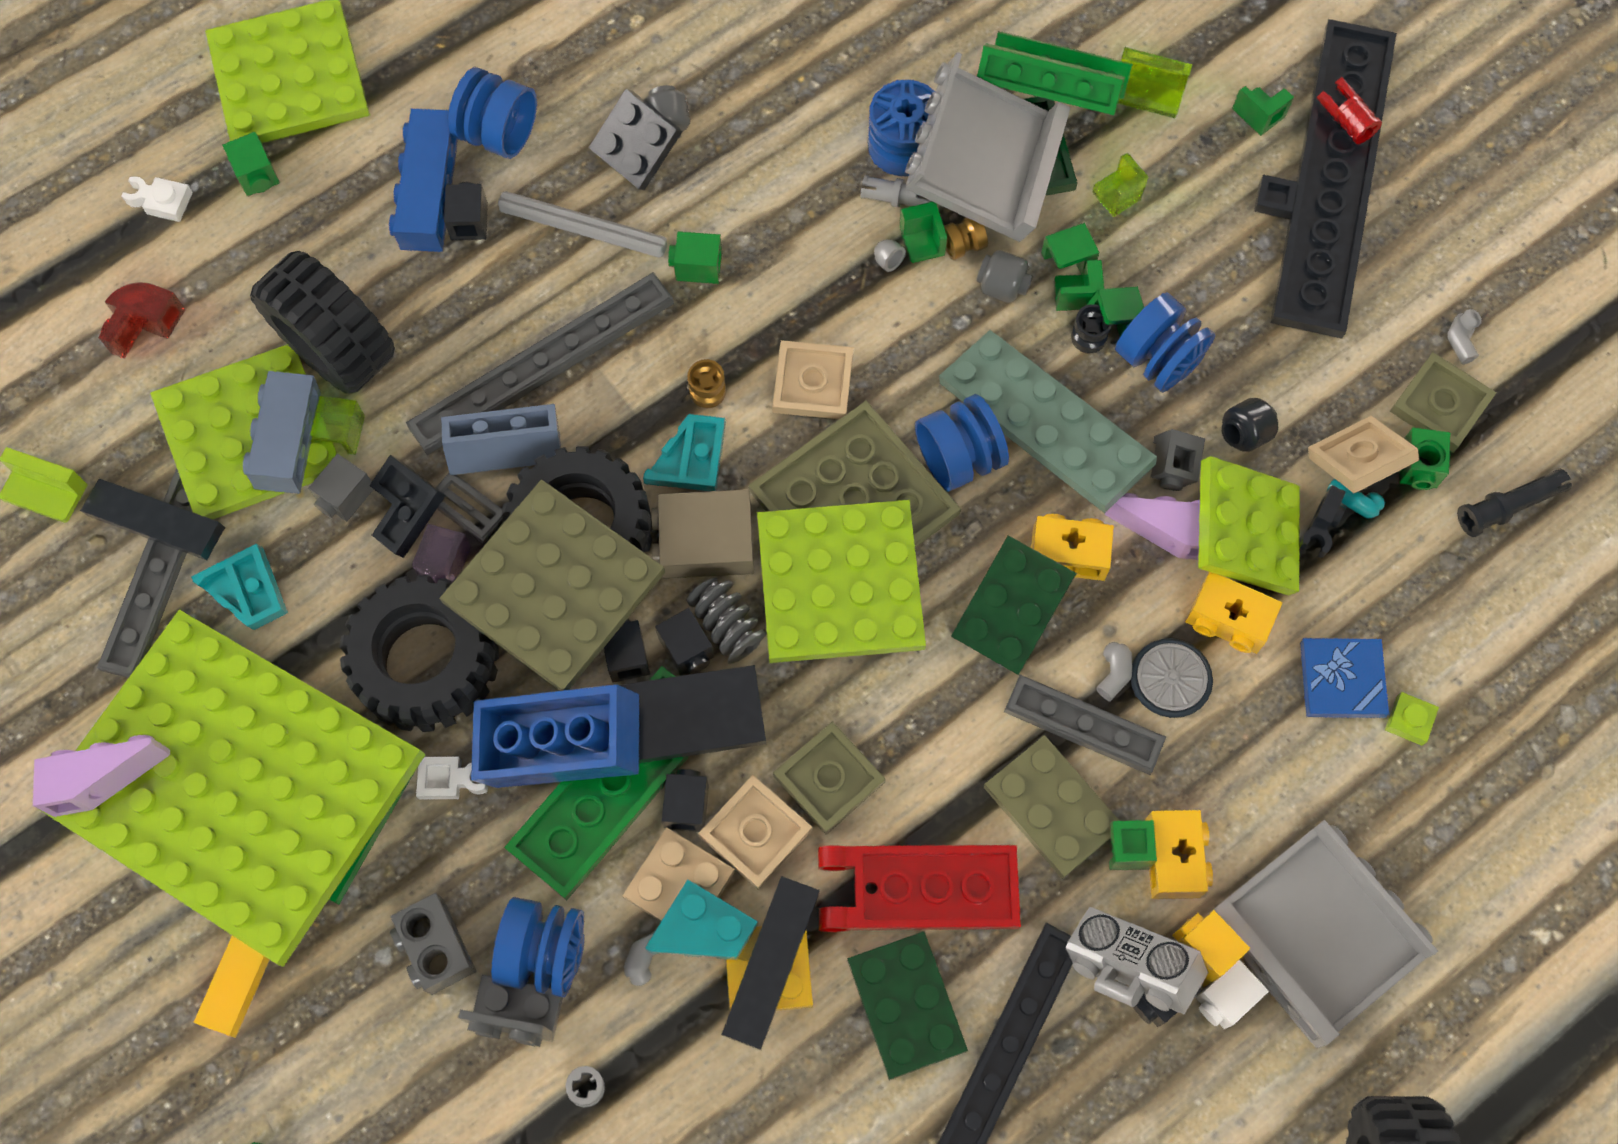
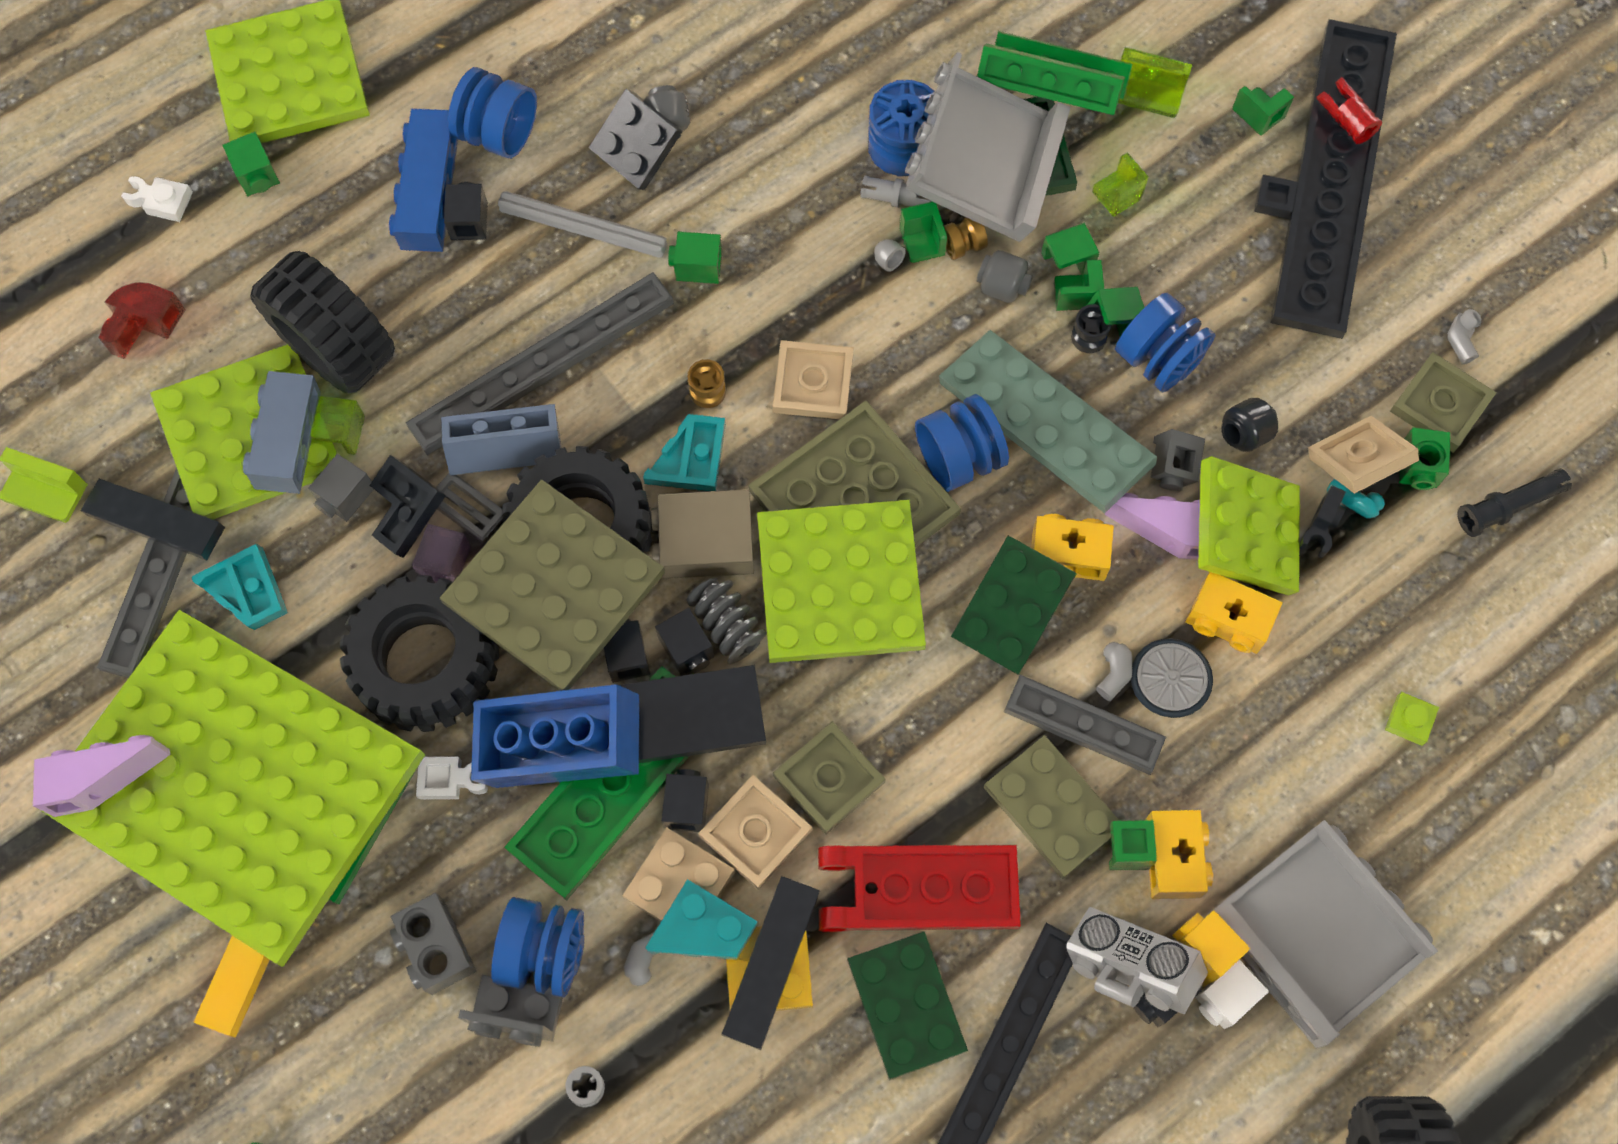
blue tile [1300,638,1389,718] -> none

